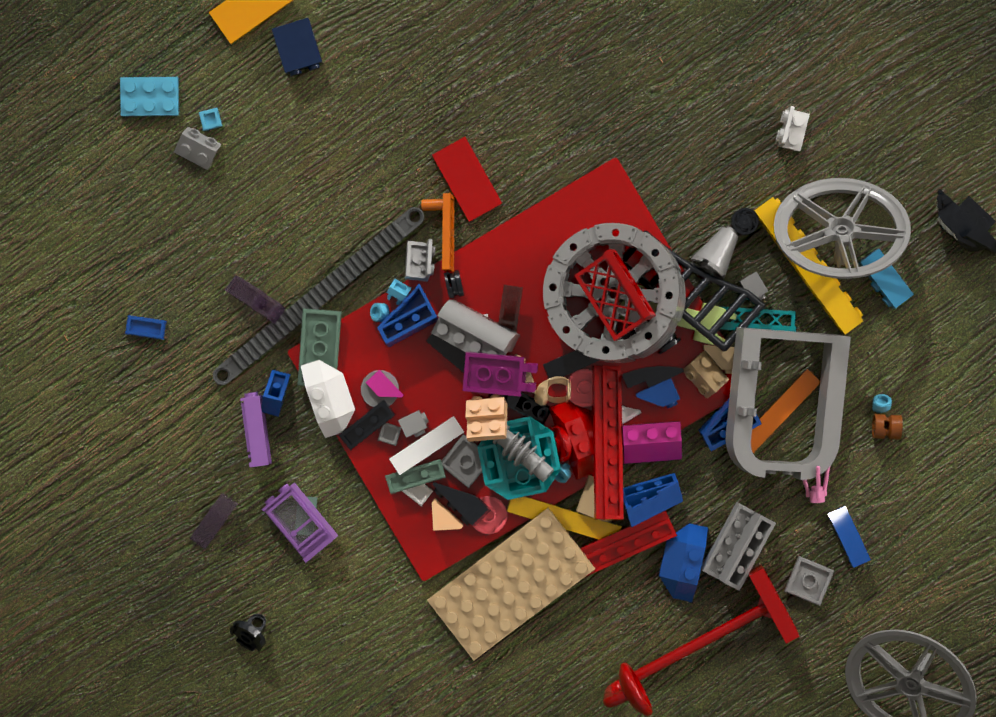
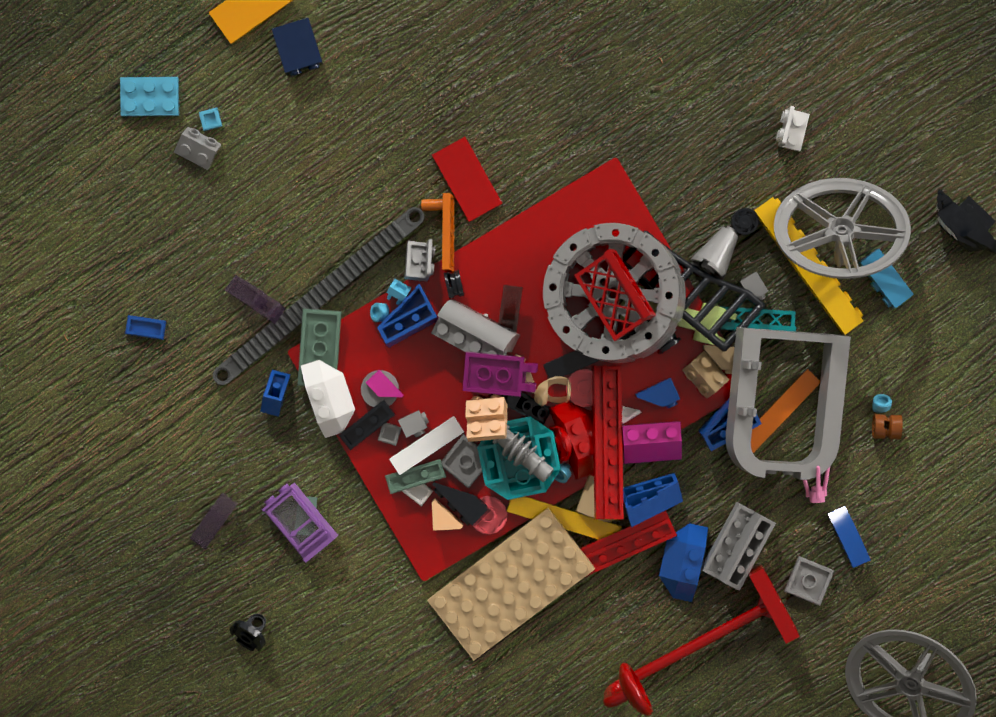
medium lavender door [240,392,272,467] -> none
black tile [426,334,466,373] -> none
black slope [621,366,684,389] -> none

